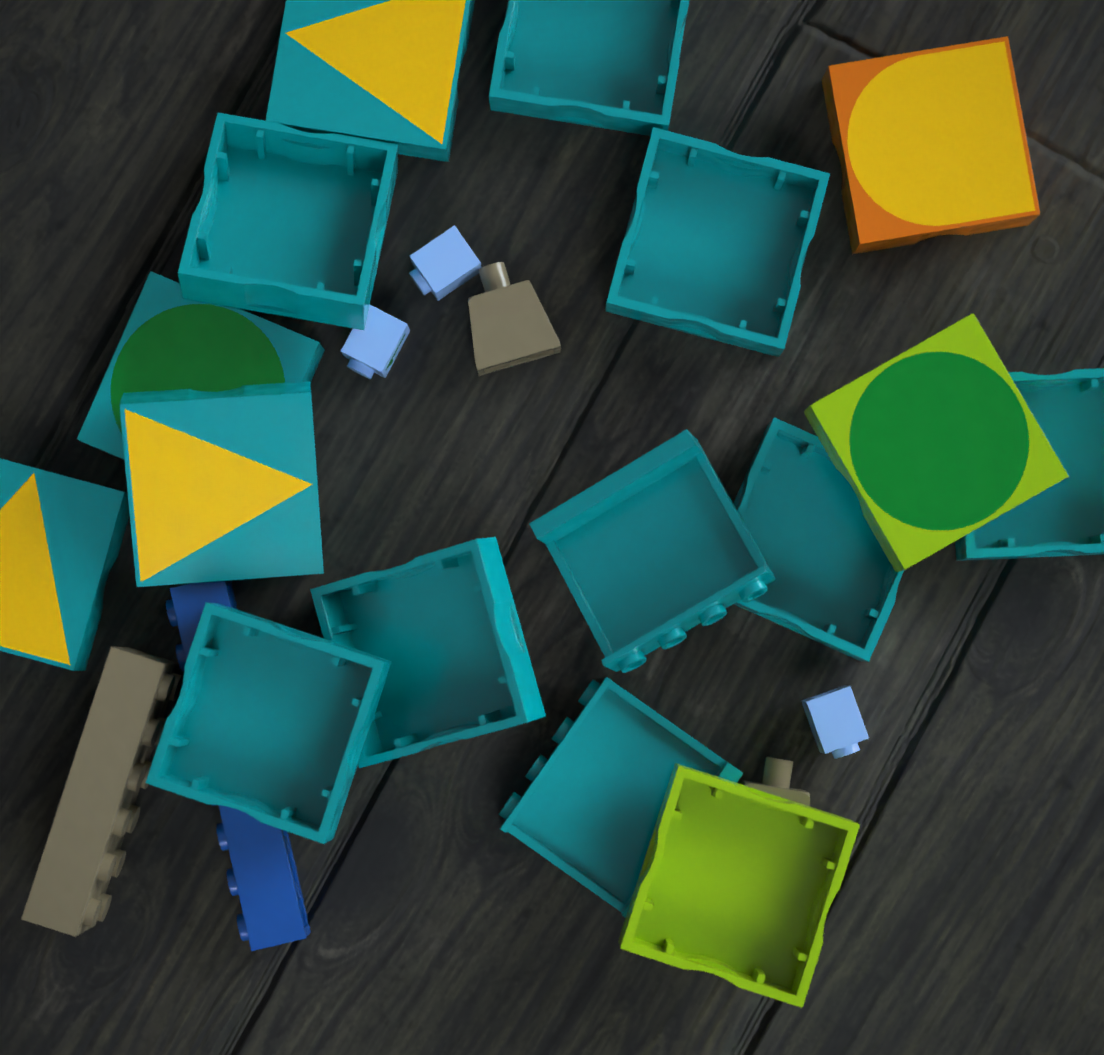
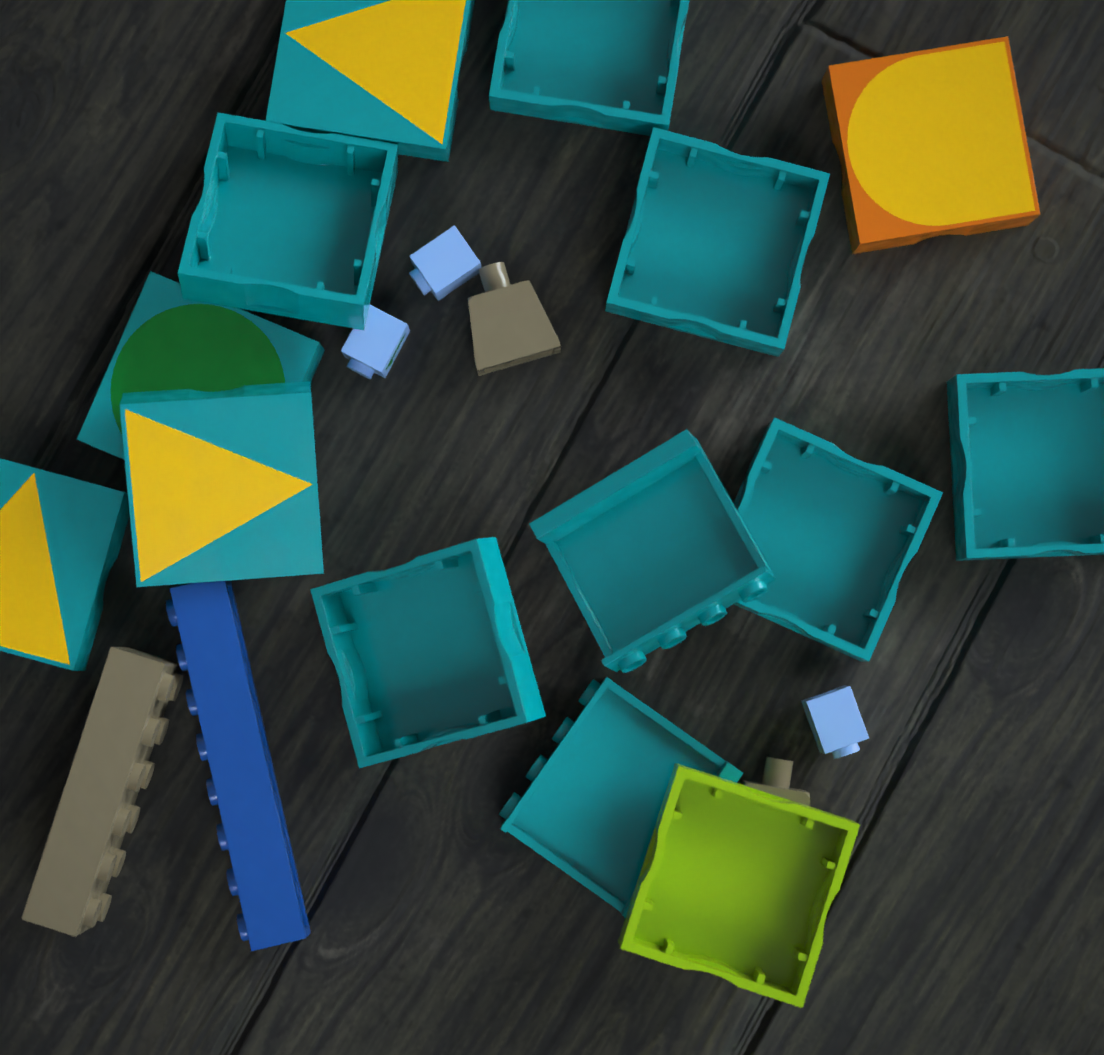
teal tile [146,602,392,844] -> none
green tile [804,313,1069,572] -> none

